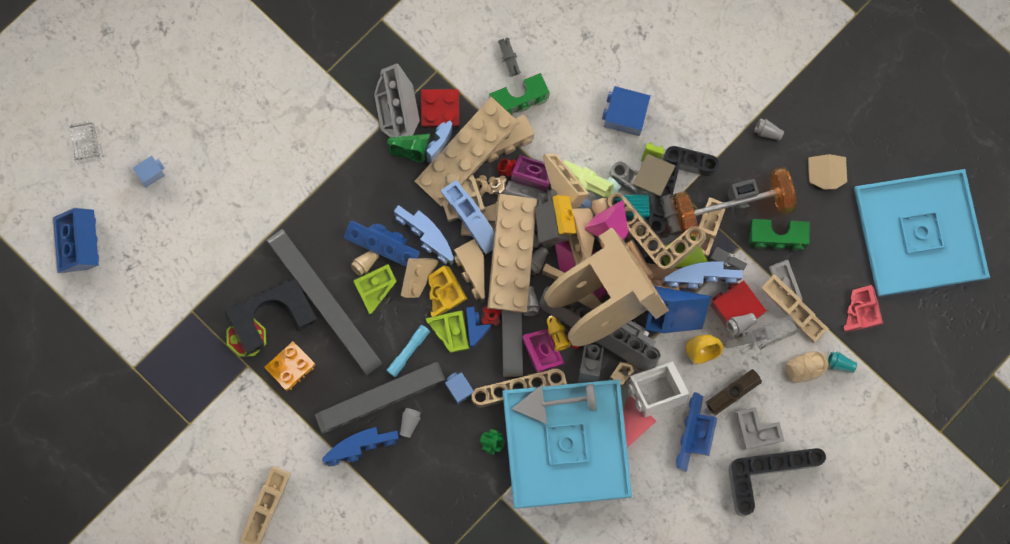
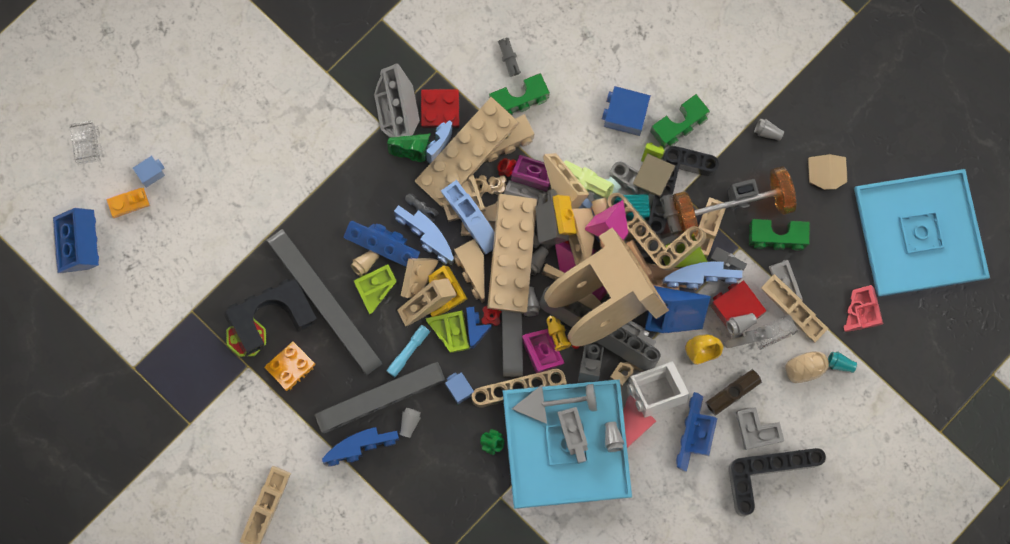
none -> light orange plate [106,188,150,218]
none -> tan slope [397,278,457,326]
none -> dark grey piece [405,194,439,222]
none -> light grey hinge [557,407,588,464]
none -> light grey cone [605,422,624,452]
none -> green arch [650,94,710,149]

